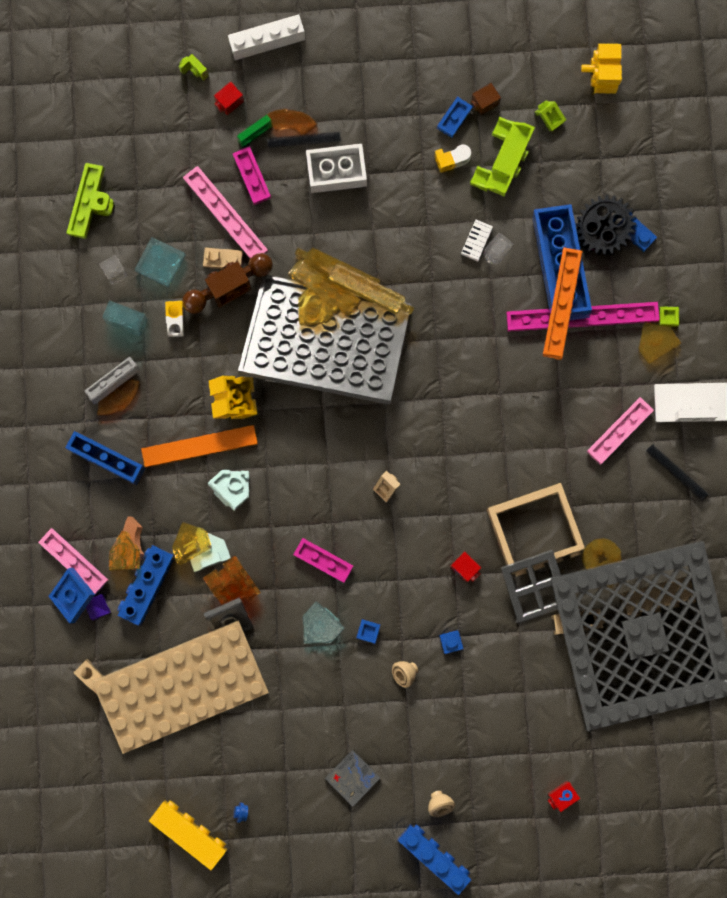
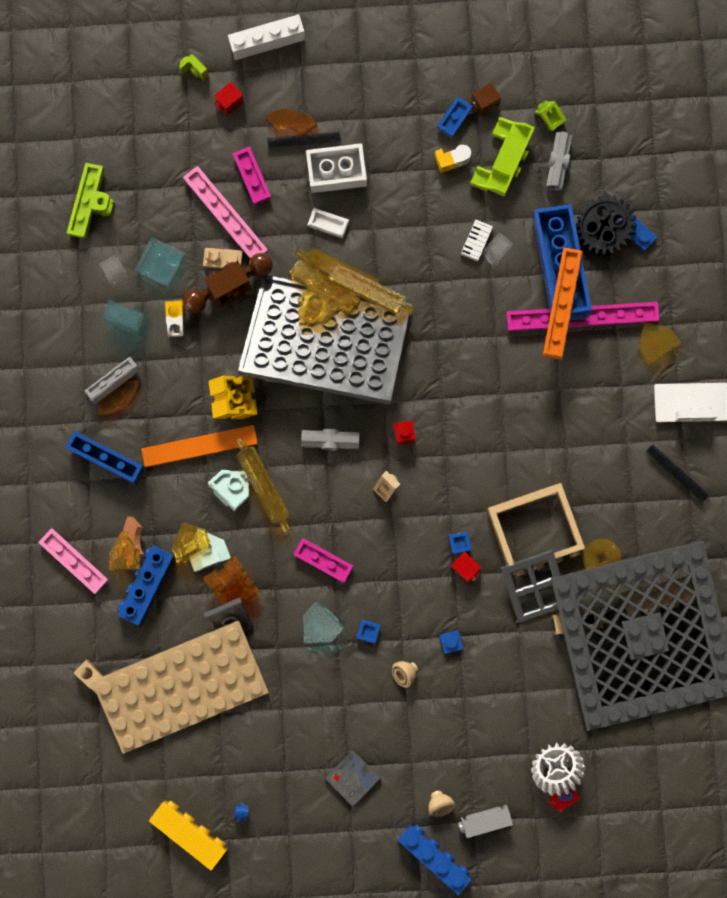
blue plate [48,568,95,623] -> none
dark purple slope [86,594,111,621] -> none
green tile [237,115,273,148] -> none
yellow brick [581,44,622,94] -> none
bright pink plate [587,397,654,465] -> none
lime tile [659,307,679,327] -> none
none -> clear yellow plate [236,437,291,532]
none -> light grey piece [301,429,359,451]
none -> white tile [308,208,349,239]
none -> red brick [393,420,416,446]
none -> blue plate [449,531,472,555]
none -> light grey window [458,804,513,838]
none -> white gear [531,743,585,796]
none -> light grey piece [546,132,572,191]

